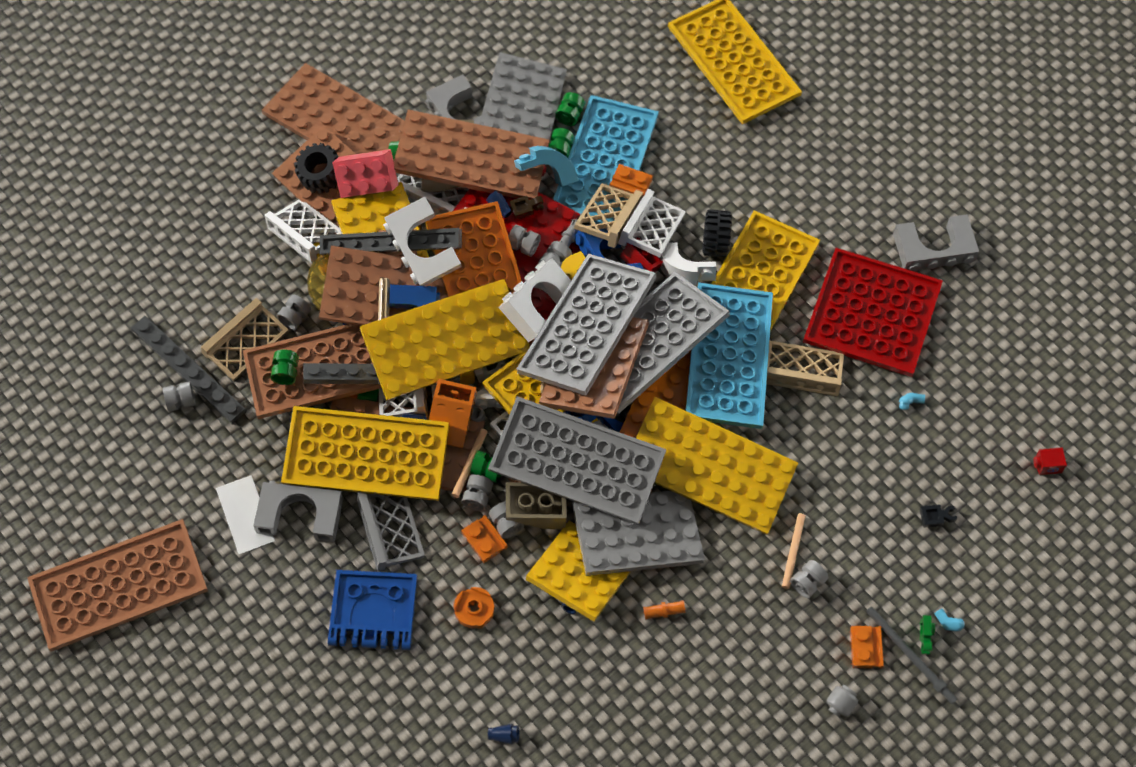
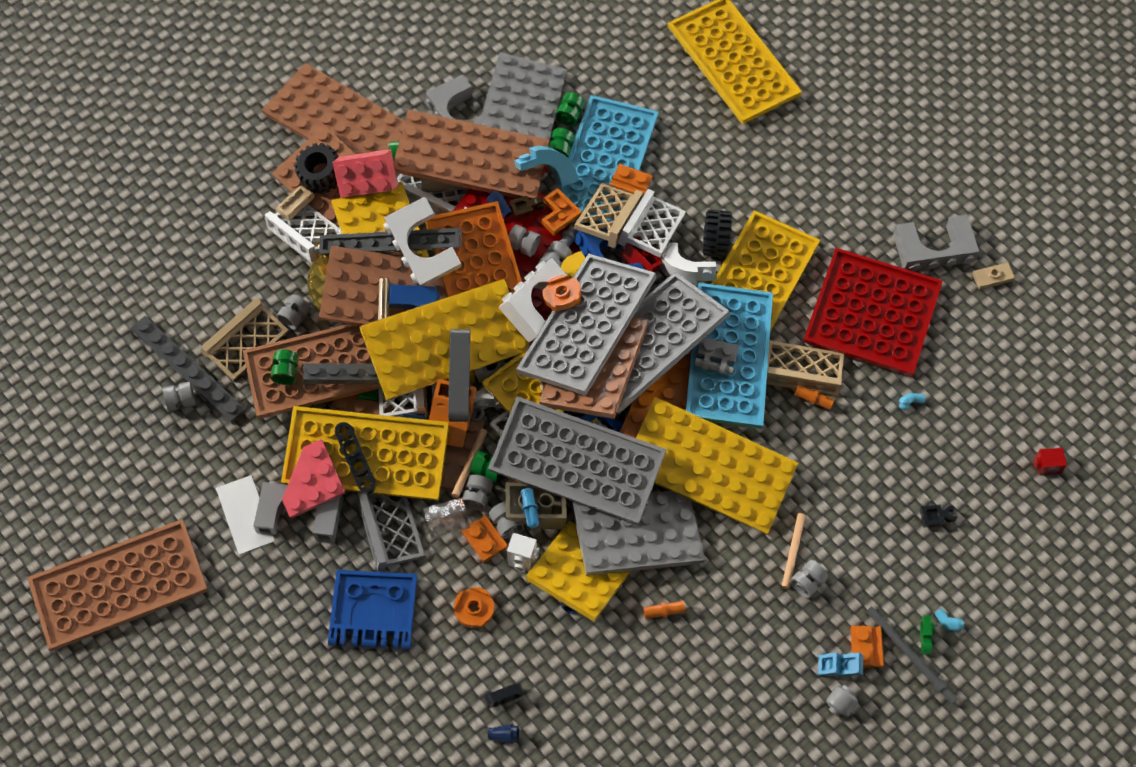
none -> tan plate [275,185,315,221]
none -> coral plate [282,439,346,519]
none -> black beam [335,422,377,494]
none -> clear brick [423,498,470,539]
none -> dark grey beam [448,329,470,422]
none -> black beam [484,683,525,708]
none -> white brick [507,533,540,572]
none -> dark azure axle [520,488,539,528]
none -> orange plate [542,188,582,236]
none -> orange plate [542,275,582,312]
none -> light grey plate [695,337,739,375]
none -> orange pin [794,385,835,410]
none -> dark azure slope [818,652,863,677]
none -> tan plate [972,263,1015,290]

